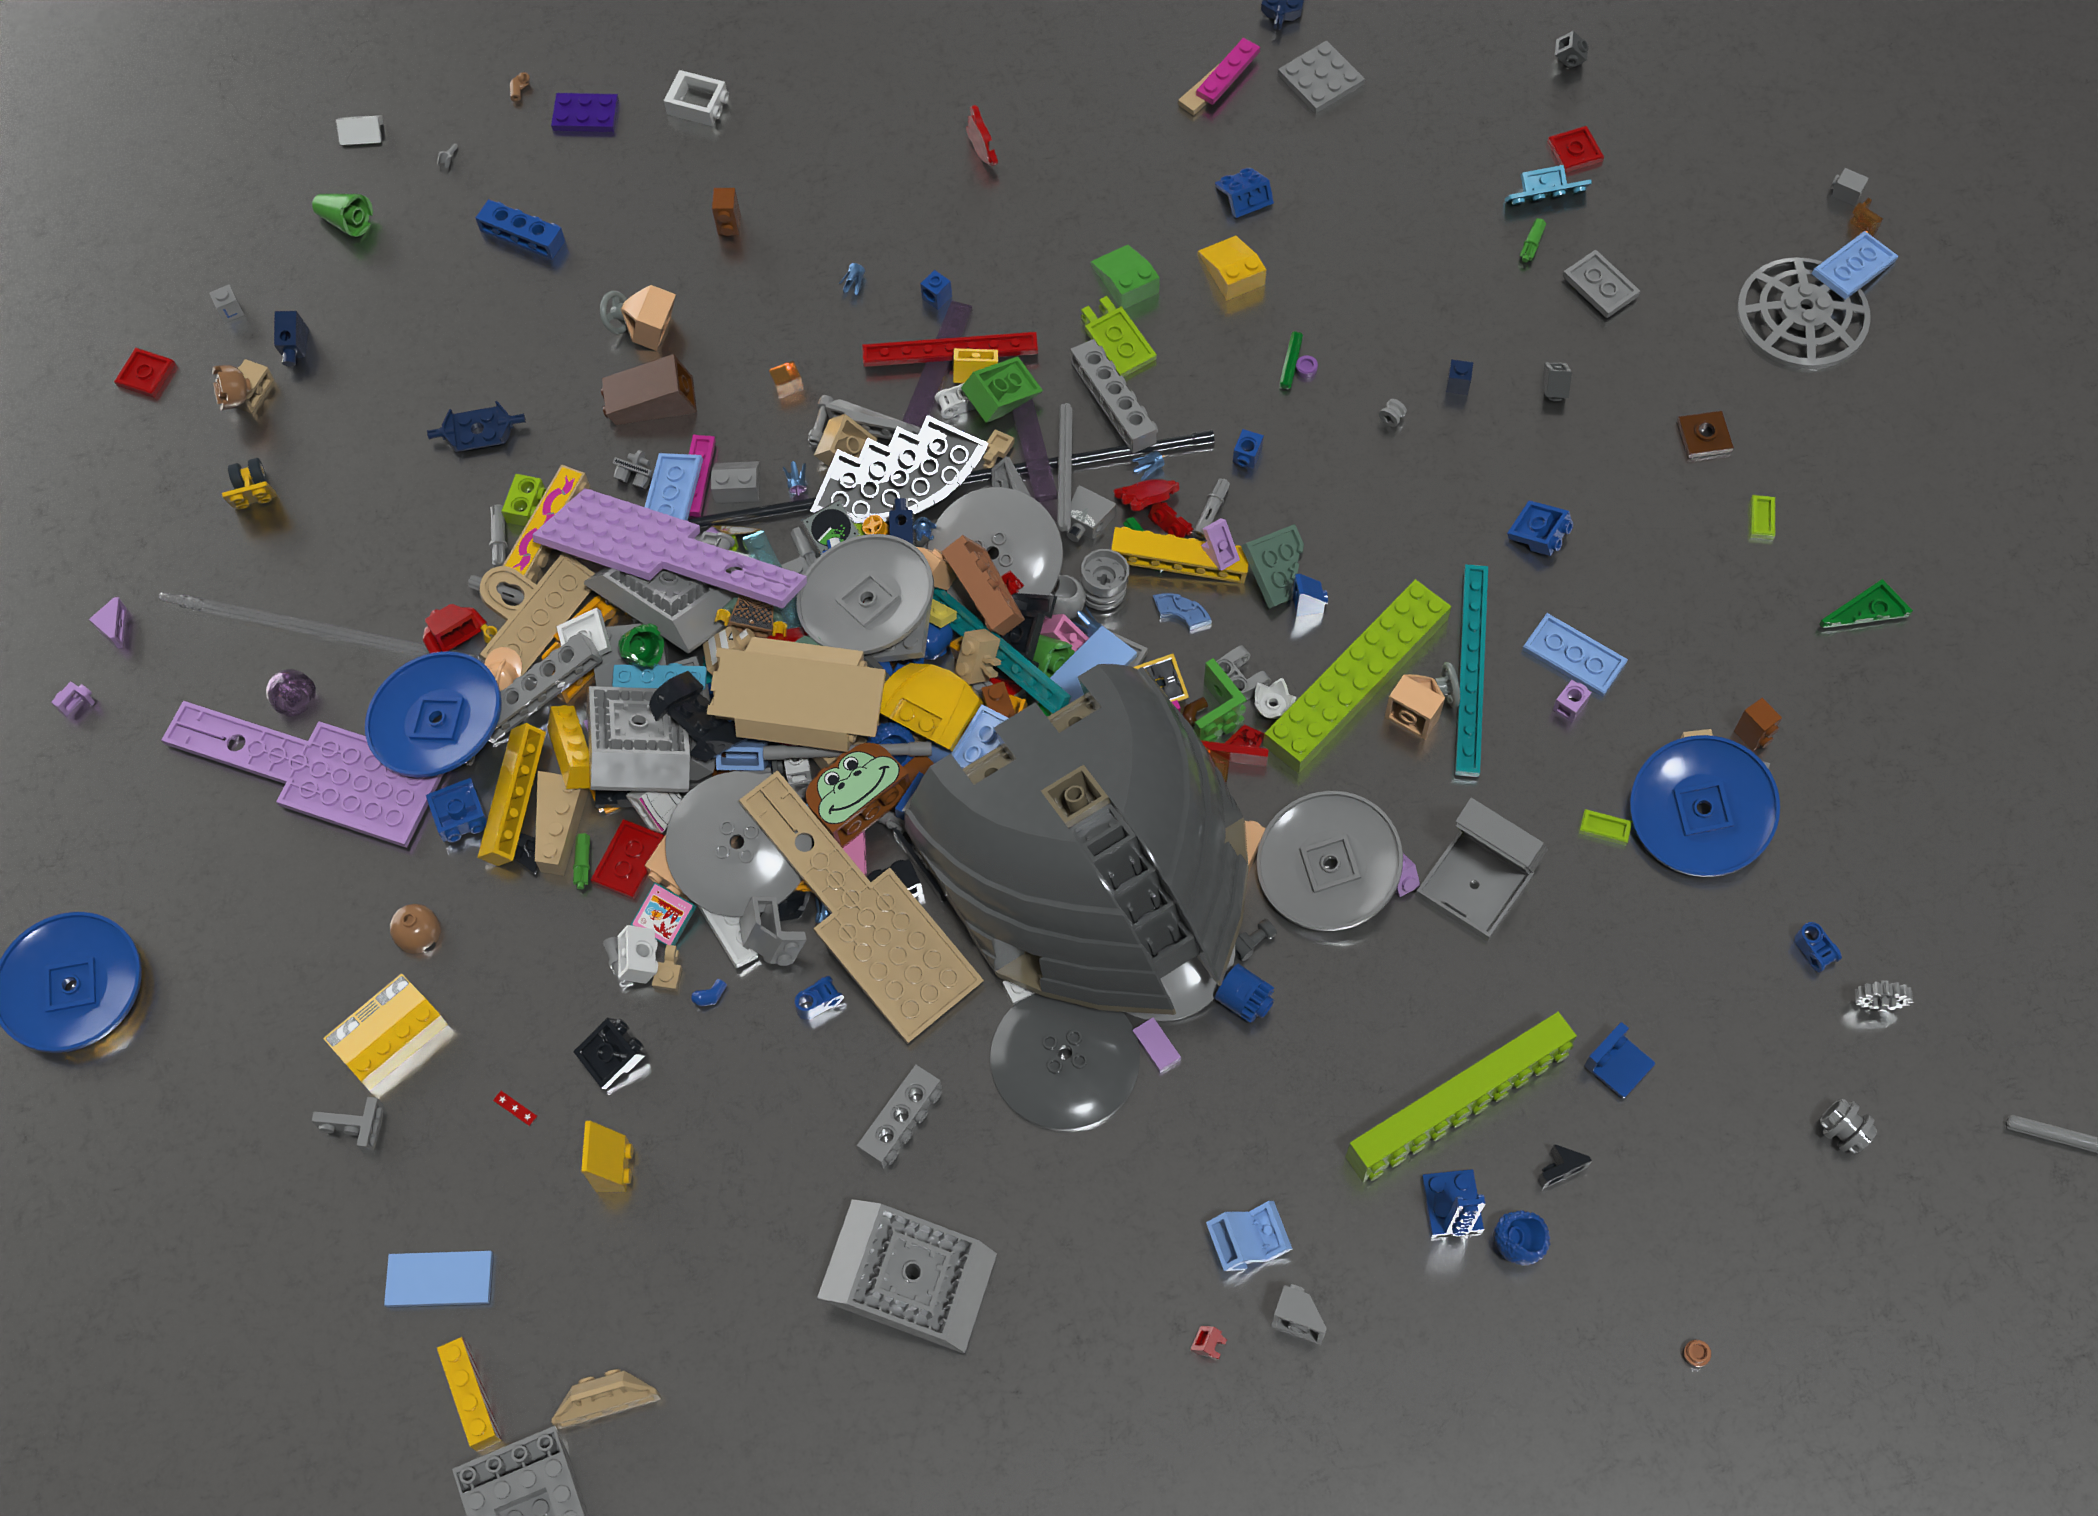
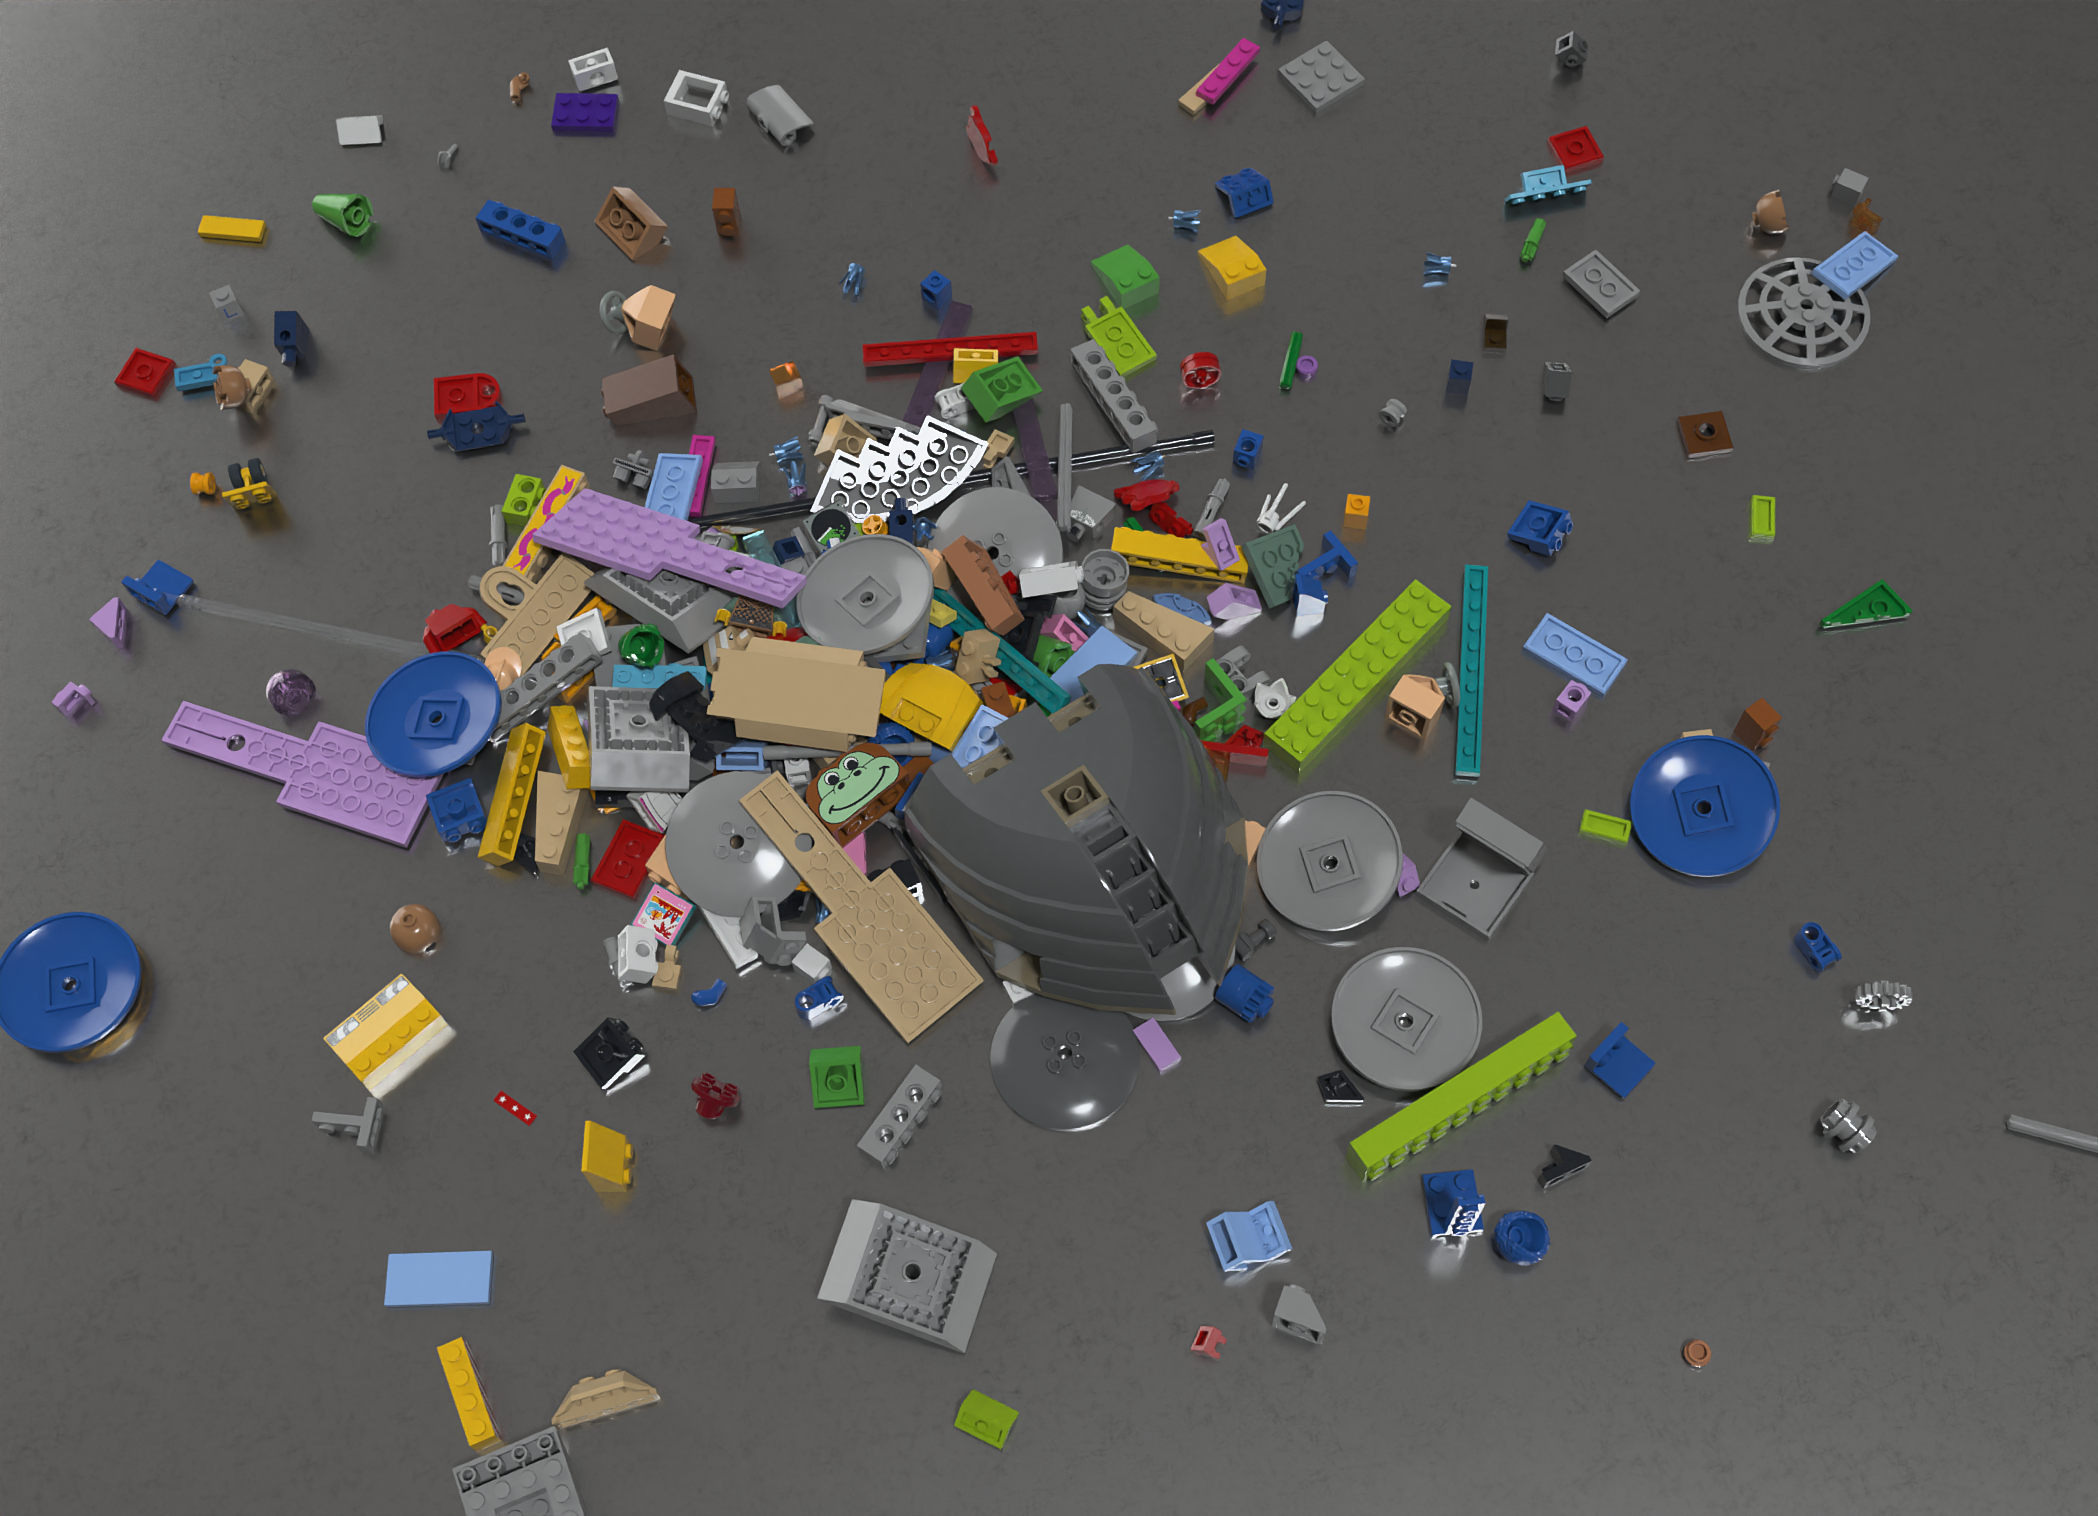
none -> blue bracket [121,560,194,615]
none -> dark azure hinge [174,354,228,392]
none -> light orange wheel [190,472,216,495]
none -> yellow tile [198,215,266,242]
none -> red tile [433,373,501,419]
none -> white brick [568,48,618,92]
none -> medium nougat slope [594,187,668,260]
none -> dark red plate [691,1072,740,1119]
none -> light grey panel [746,85,813,146]
none -> flat silver piece [769,435,804,462]
none -> dark blue brick [769,536,805,568]
none -> white brick [791,944,832,984]
none -> bright green slope [809,1046,864,1108]
none -> flat silver piece [926,649,955,672]
none -> lime panel [954,1390,1019,1449]
none -> white window [1019,561,1084,598]
none -> tan wedge [1113,591,1214,673]
none -> flat silver piece [1168,210,1201,233]
none -> red wheel [1180,352,1221,389]
none -> lavender slope [1207,583,1262,620]
none -> white plant [1256,483,1306,534]
none -> blue bracket [1297,530,1358,580]
none -> black piece [1317,1070,1364,1102]
none -> light grey dish [1331,947,1483,1091]
none -> light orange brick [1343,494,1370,530]
none -> flat silver piece [1423,252,1457,275]
none -> dark brown slope [1483,314,1509,354]
none -> medium nougat cylinder [1752,190,1789,235]

